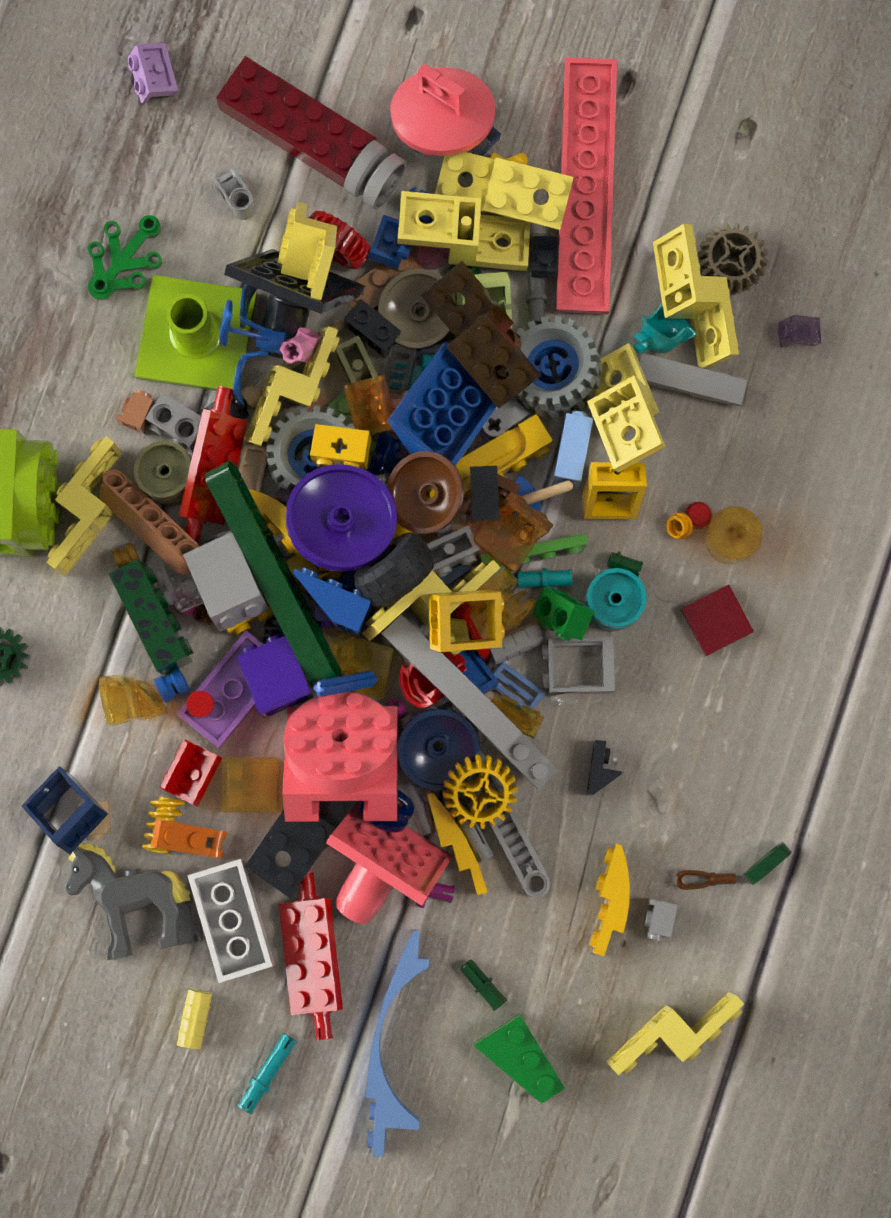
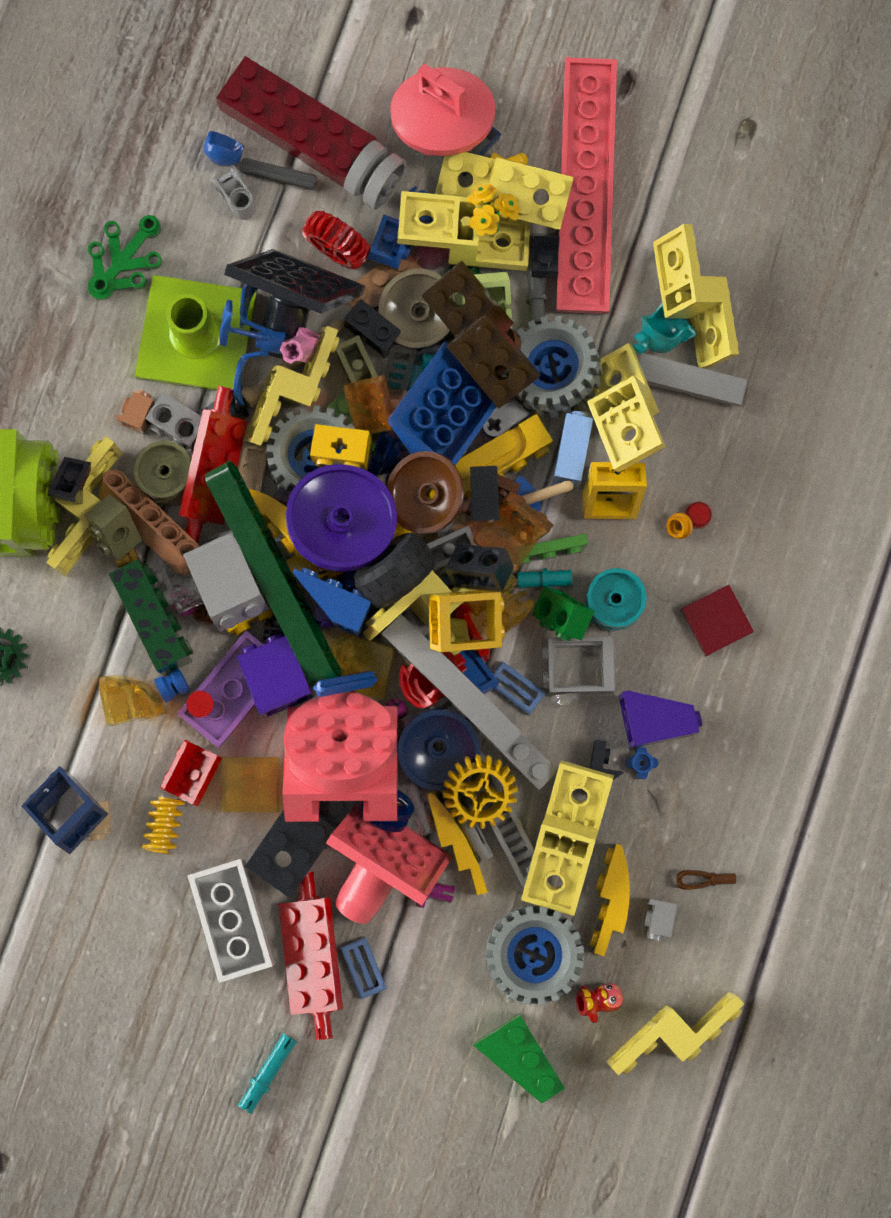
dark grey animal [65,843,203,961] -> none
lavender bracket [128,43,178,103] -> none
orange plate [151,819,227,859] -> none
light yellow axle [177,989,212,1049] -> none
light yellow bracket [278,201,337,300] -> none
medium blue slope [365,930,429,1157] -> none
dark green axle [460,959,507,1011] -> none
light grey axle [489,621,545,665] -> none
clear yellow hinge [491,693,544,739] -> none
dark green pin [607,551,643,576] -> none
dark tan gear [697,223,768,294] -> none
clear yellow brick [705,506,763,564] -> none
dark green beam [743,842,792,885] -> none
clear purple bracket [778,315,822,348] -> none
none -> black slope [47,457,91,504]
none -> olive brick [85,495,142,561]
none -> blue hair [204,131,244,167]
none -> dark grey axle [240,158,317,190]
none -> medium blue tile [340,937,387,999]
none -> black brick [445,544,514,592]
none -> yellow plant [467,184,521,236]
none -> light grey wheel [486,906,584,1005]
none -> light yellow bracket [521,760,614,916]
none -> red animal [576,983,623,1023]
none -> dark purple slope [618,690,702,749]
none -> blue plate [626,747,658,779]

